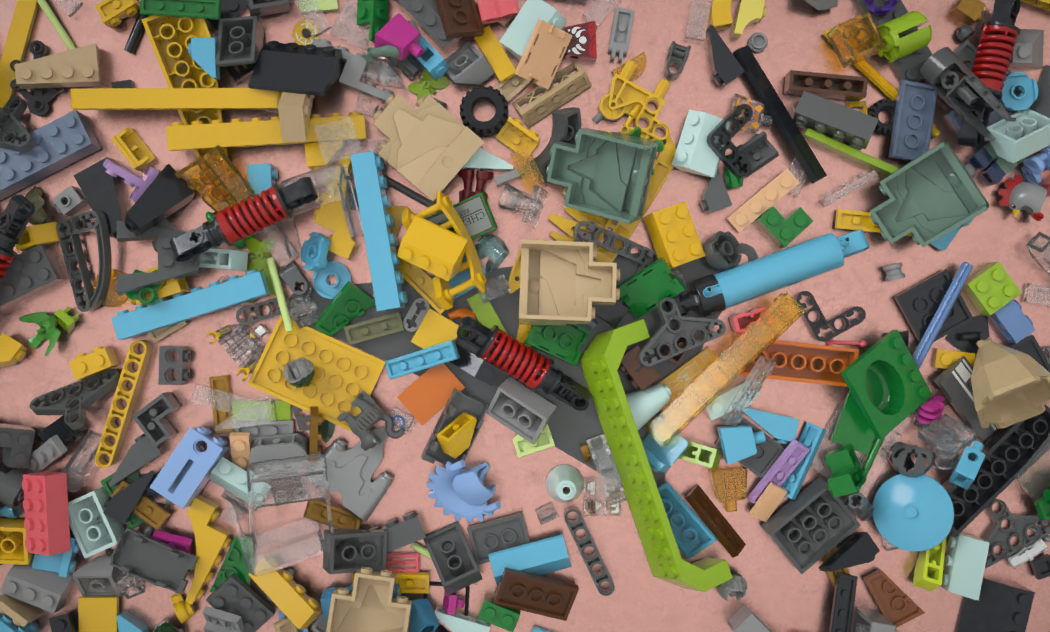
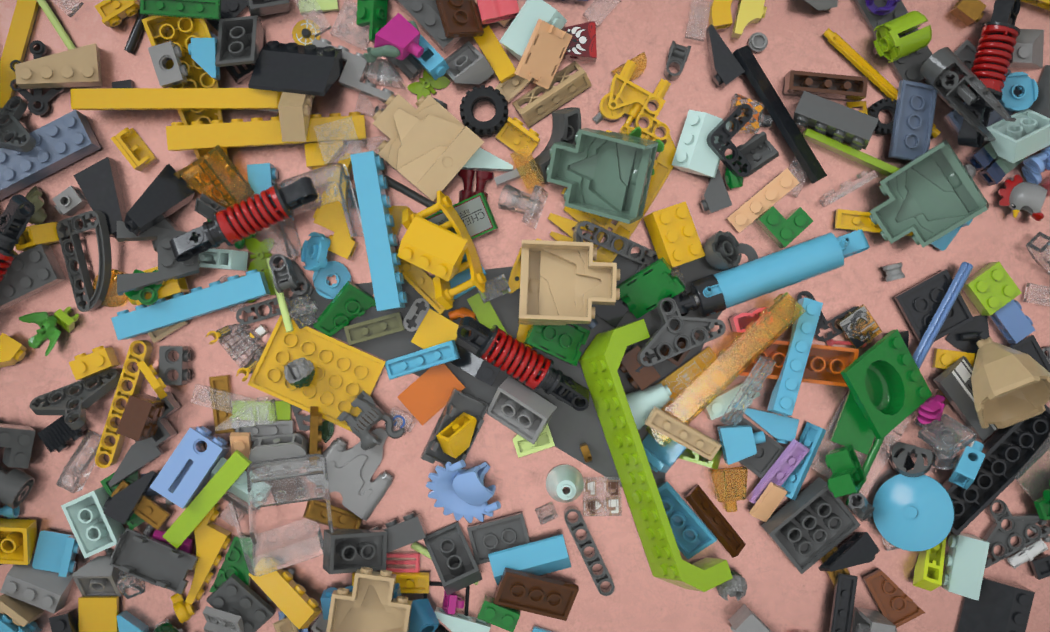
coral brick [22,471,71,556] -> none
light grey plate [29,435,68,473] -> none
lavender bracket [103,158,159,202] -> none
clear light blue helmet [475,234,509,273] -> none
clear arch [586,434,627,506] -> none
light grey hinge [608,7,635,62] -> none
clear yellow brick [827,11,886,68] -> none
dark grey hinge [956,25,975,42] -> none
none -> reddish brown brick [116,393,165,441]
none -> yellow plate [137,360,168,400]
none -> light grey brick [148,41,188,88]
none -> lime tile [162,450,252,549]
none -> dark grey piece [195,193,227,221]
none -> dark grey piece [269,254,299,293]
none -> tan tile [644,406,722,461]
none -> medium azure arch [767,297,823,416]
none -> piece [837,304,882,349]

